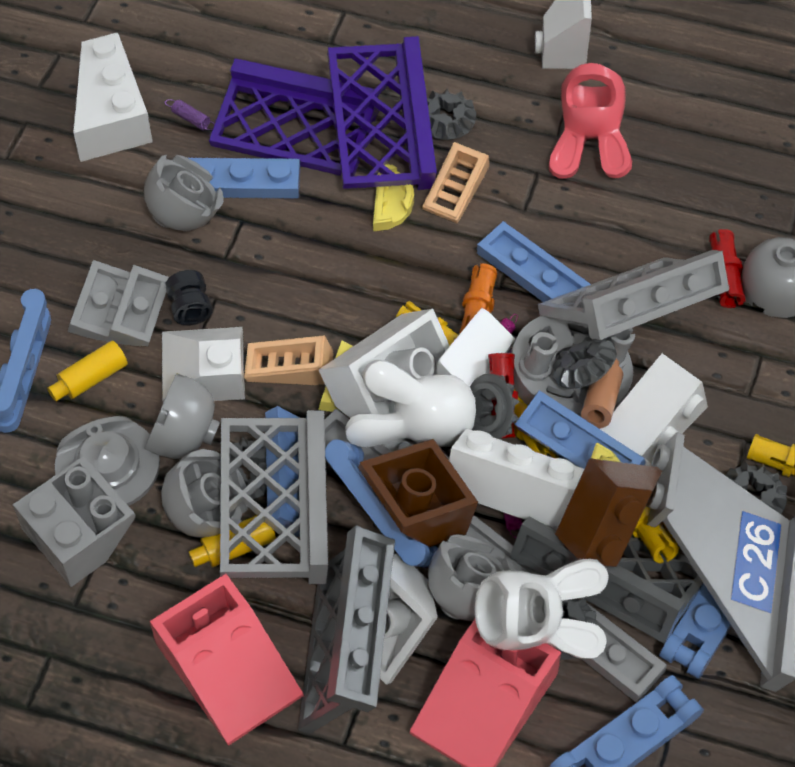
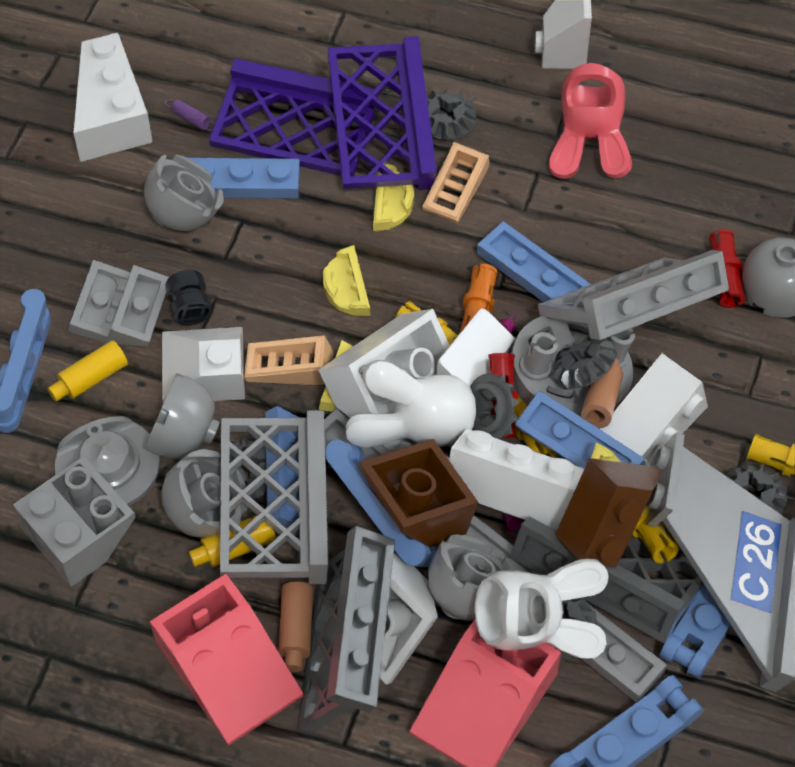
none -> nougat cylinder [278,582,313,672]
none -> light yellow tile [323,245,370,316]

